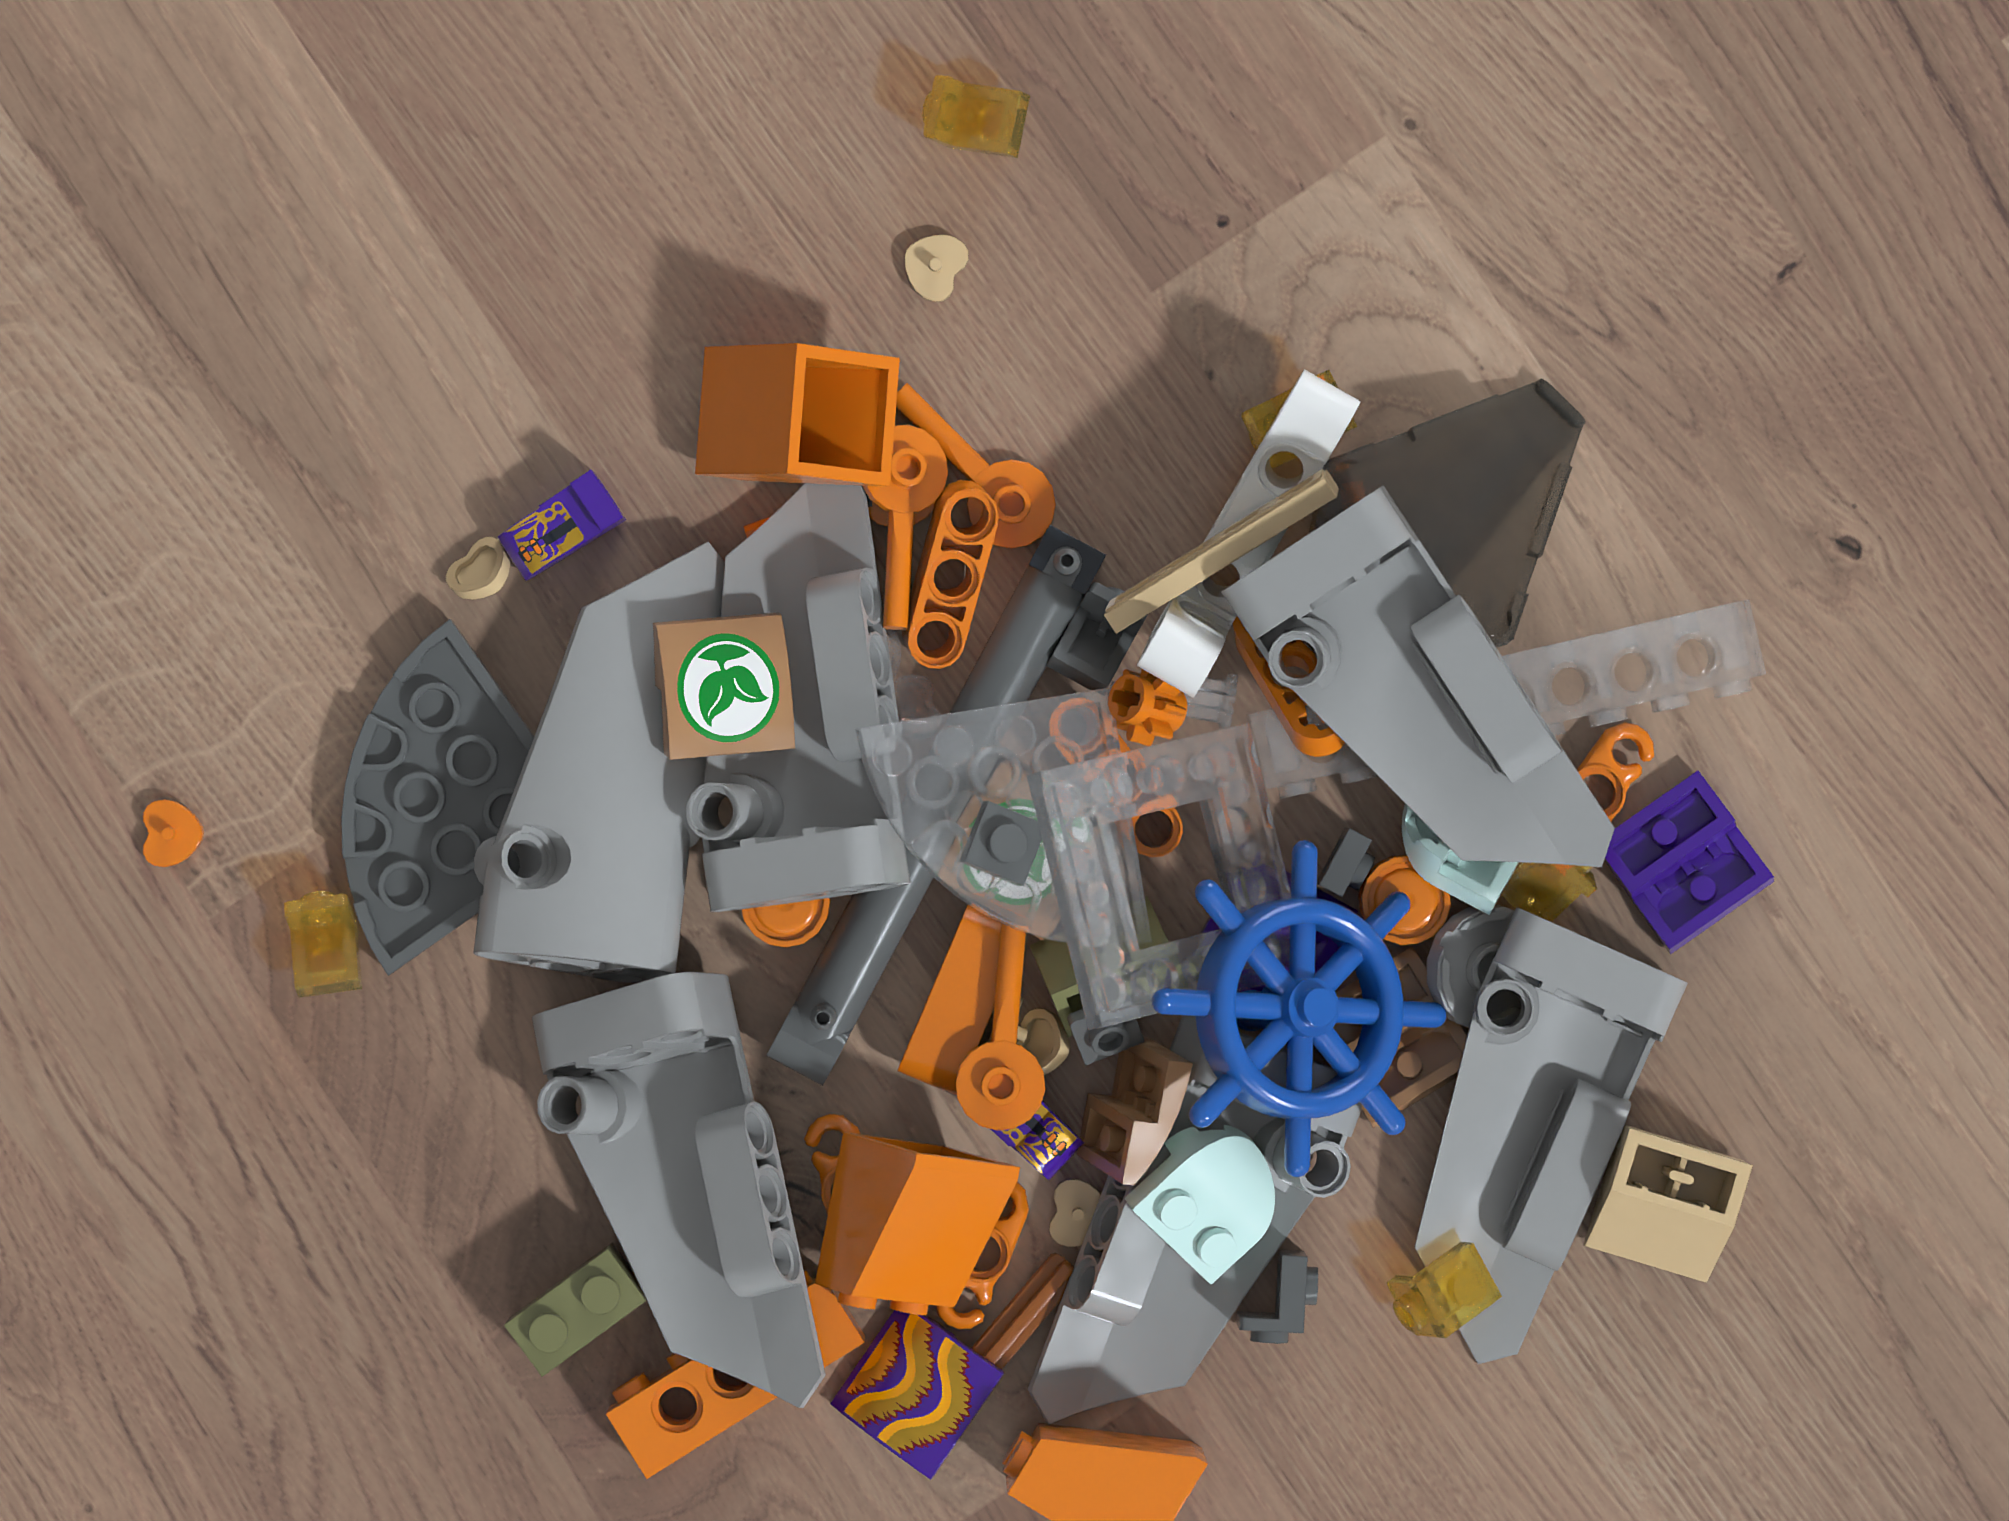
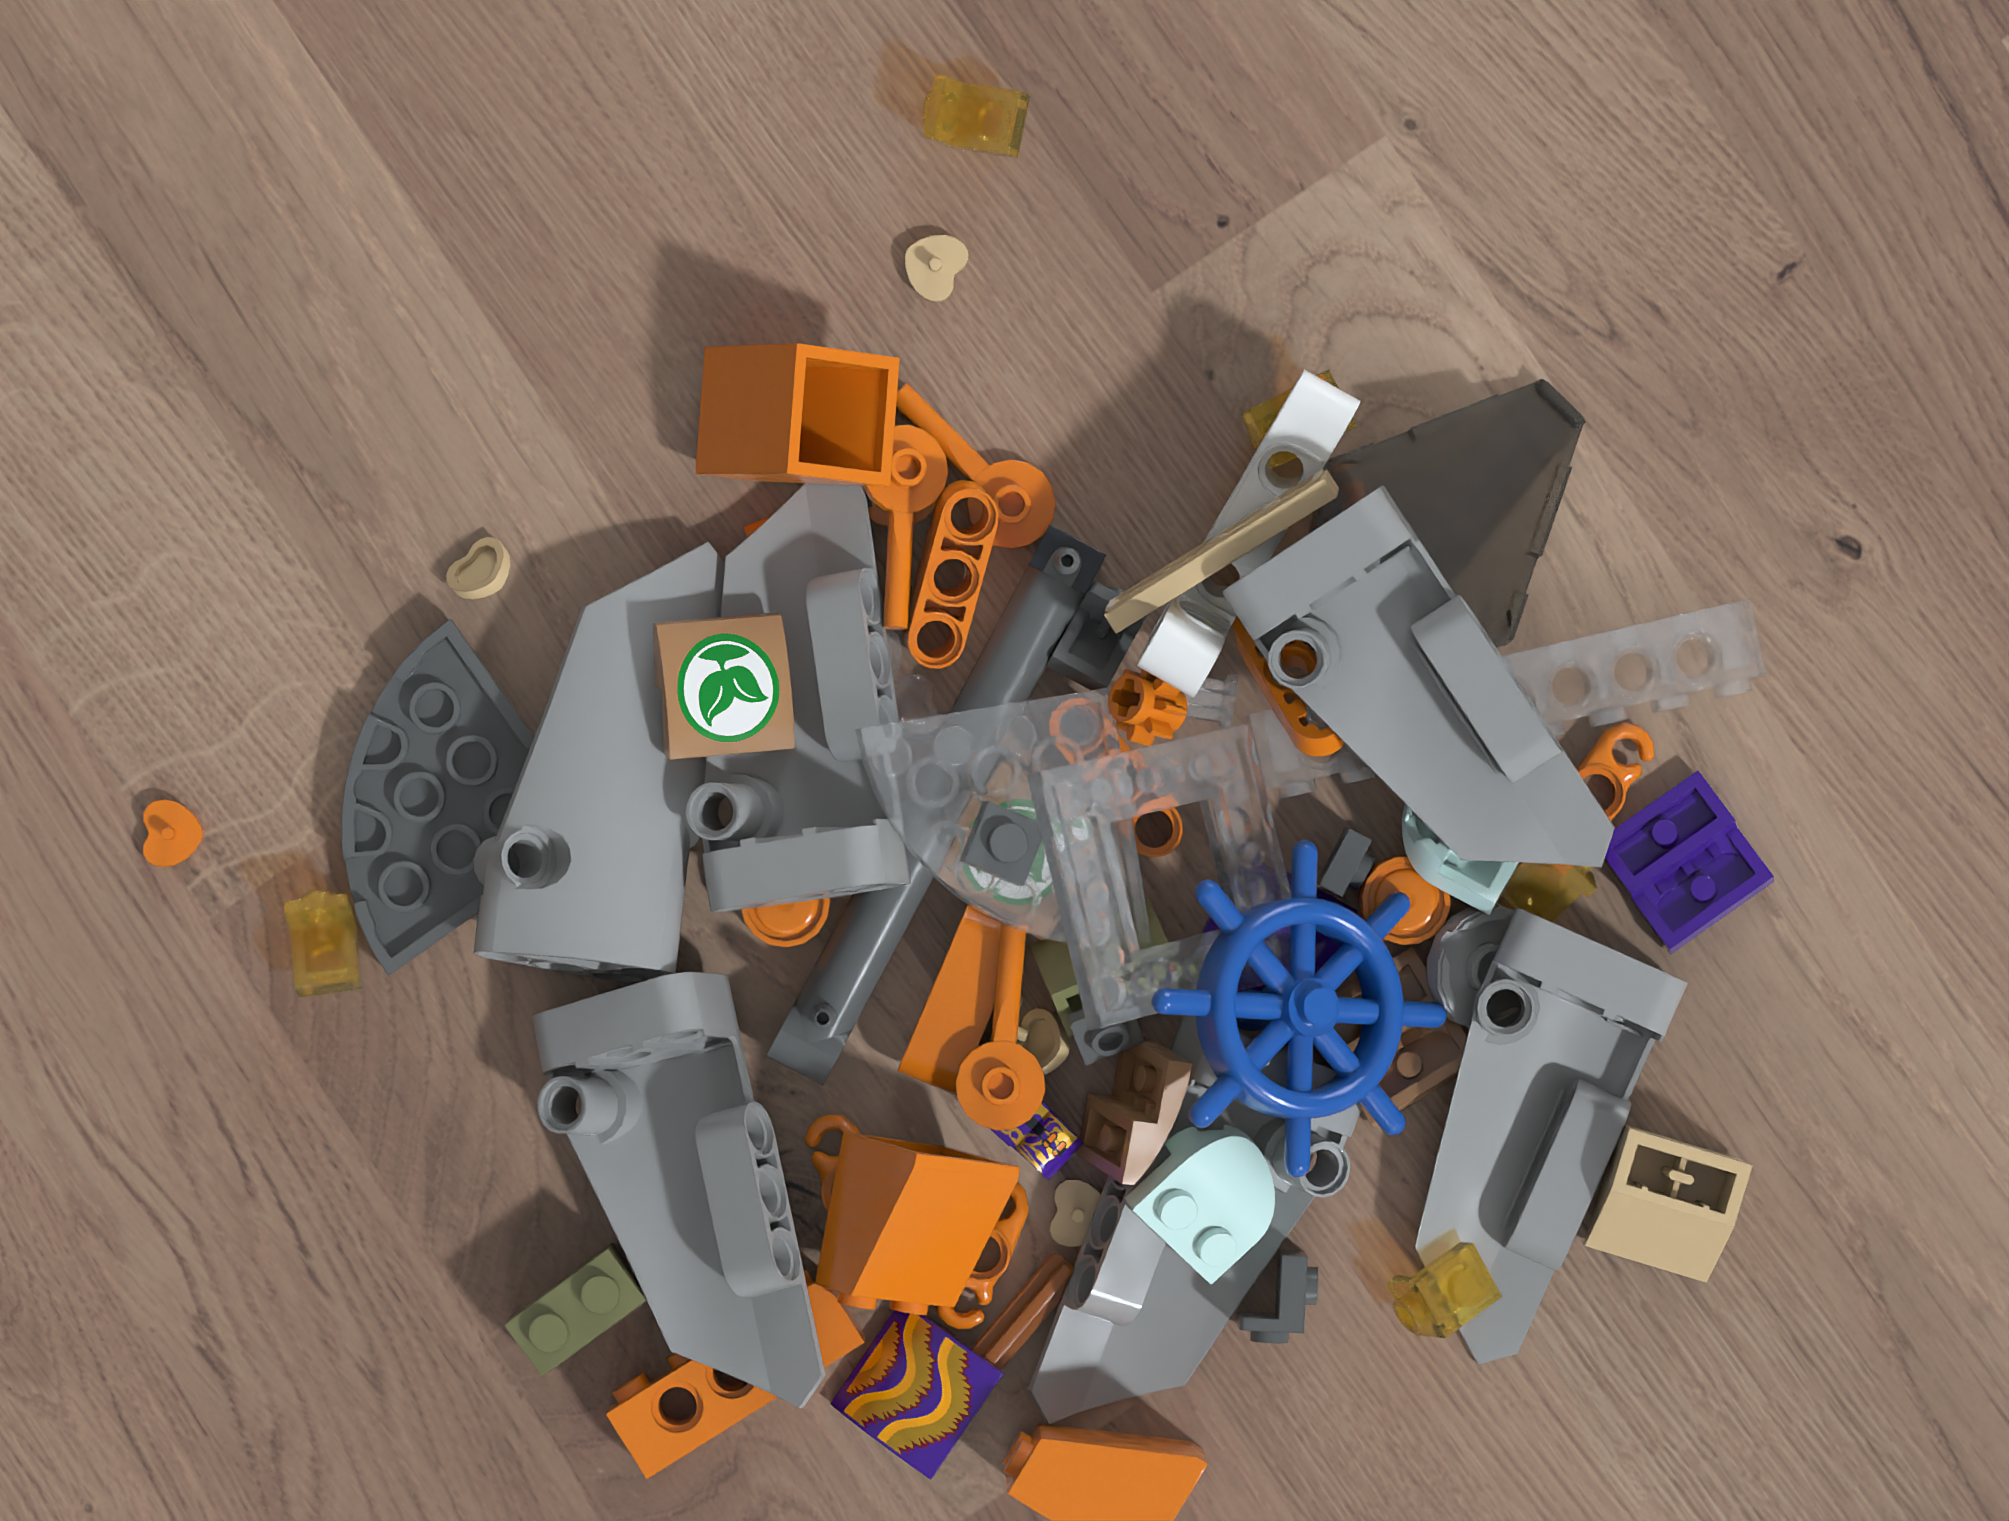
dark purple leg [497,470,627,581] -> none

